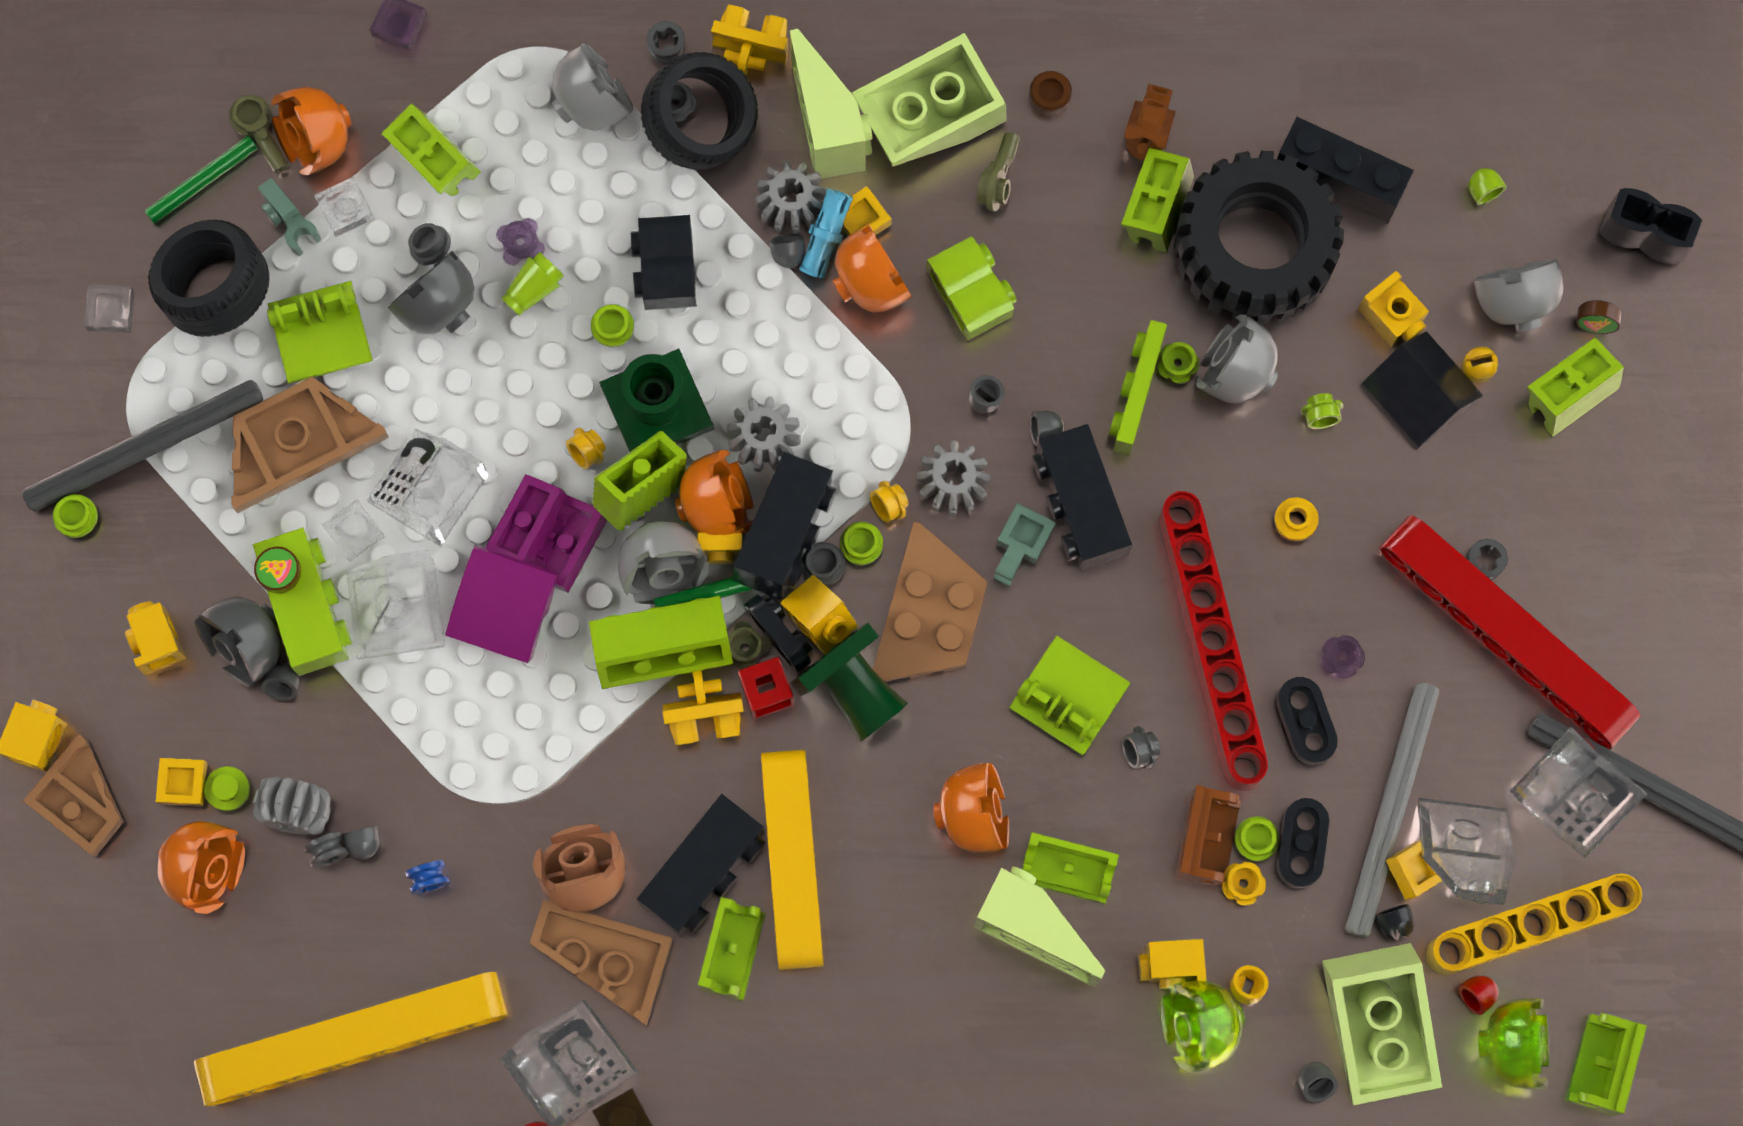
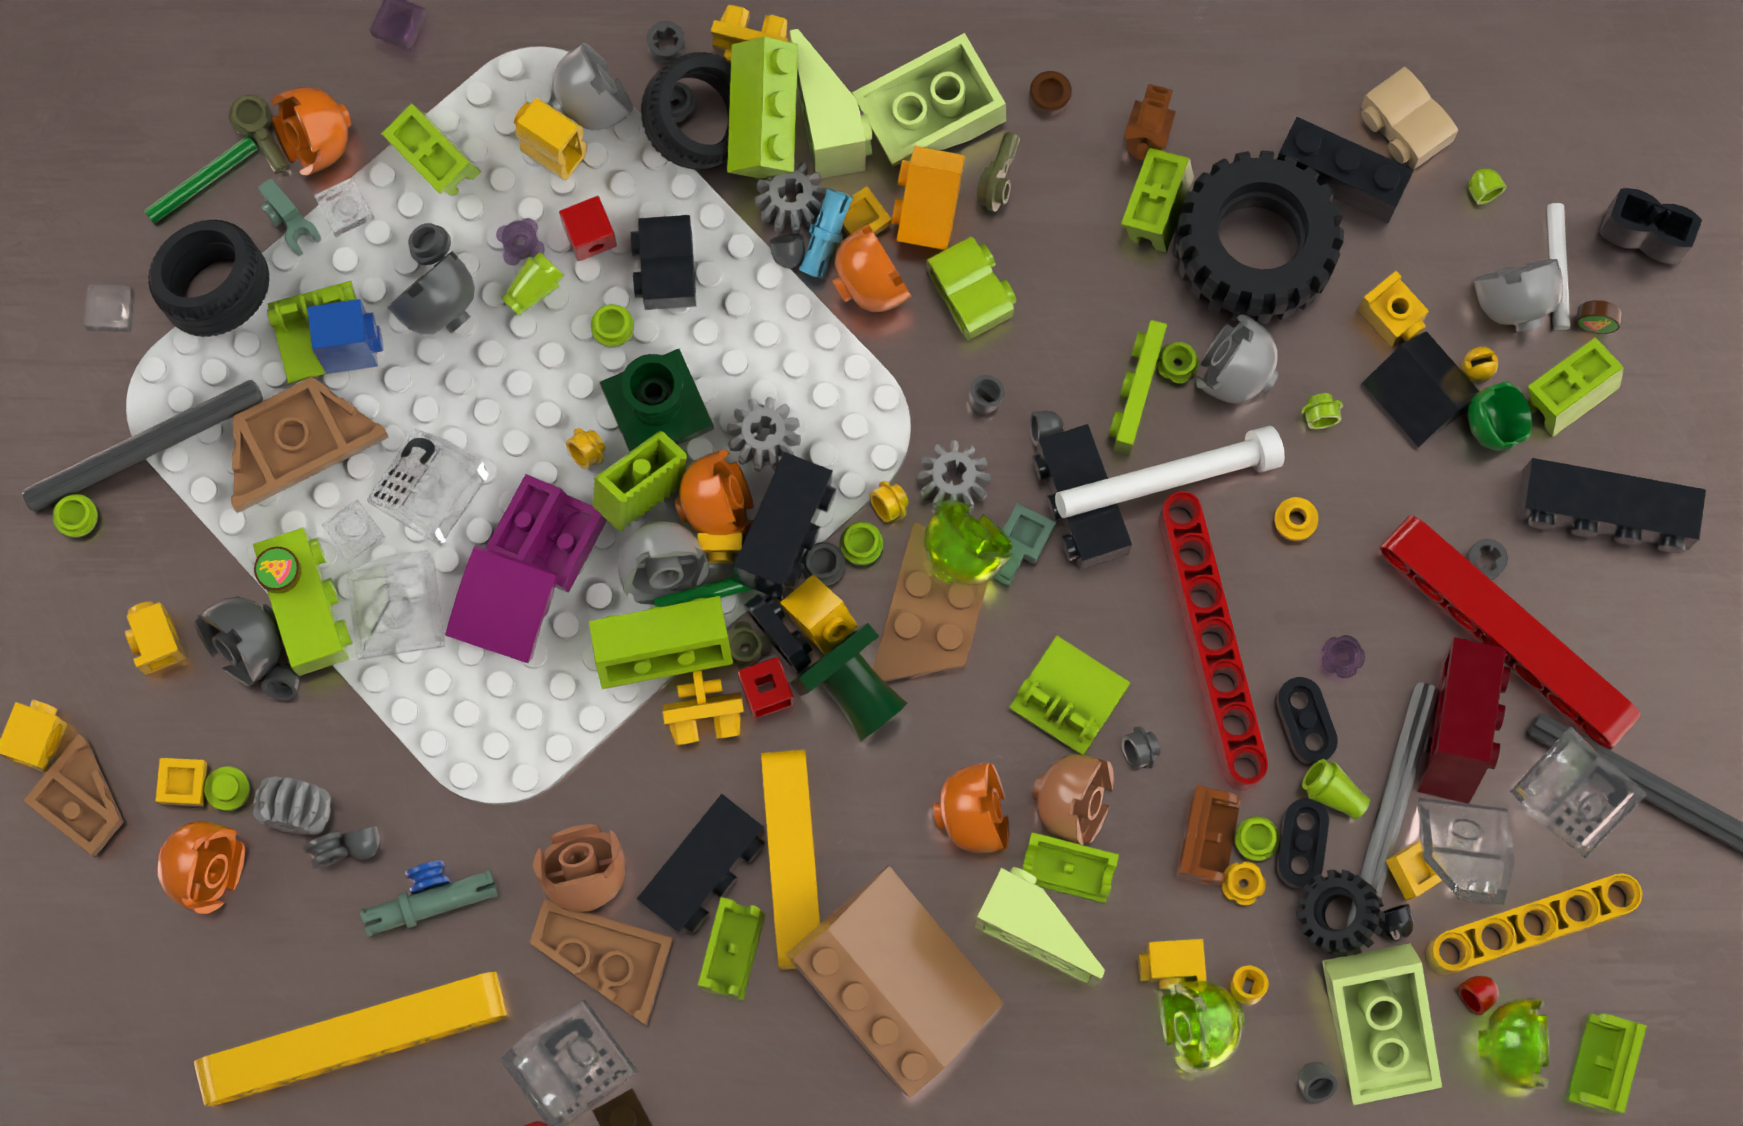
none -> blue brick [307,299,384,374]
none -> sand green pin [360,869,498,937]
none -> yellow brick [514,98,587,180]
none -> red piece [559,196,617,261]
none -> lime brick [727,37,798,179]
none -> medium nougat slope [785,865,1004,1098]
none -> light orange brick [891,146,965,250]
none -> clear neon green cylinder [923,500,1013,585]
none -> nougat cylinder [1033,754,1114,845]
none -> white piece [1055,425,1285,518]
none -> black tyre [1296,869,1385,957]
none -> lime cone [1302,759,1370,819]
none -> tan brick [1361,67,1458,170]
none -> dark red wedge [1417,637,1511,804]
none -> green hair [1468,382,1533,451]
none -> black brick [1516,458,1706,553]
none -> white bar [1547,203,1570,331]

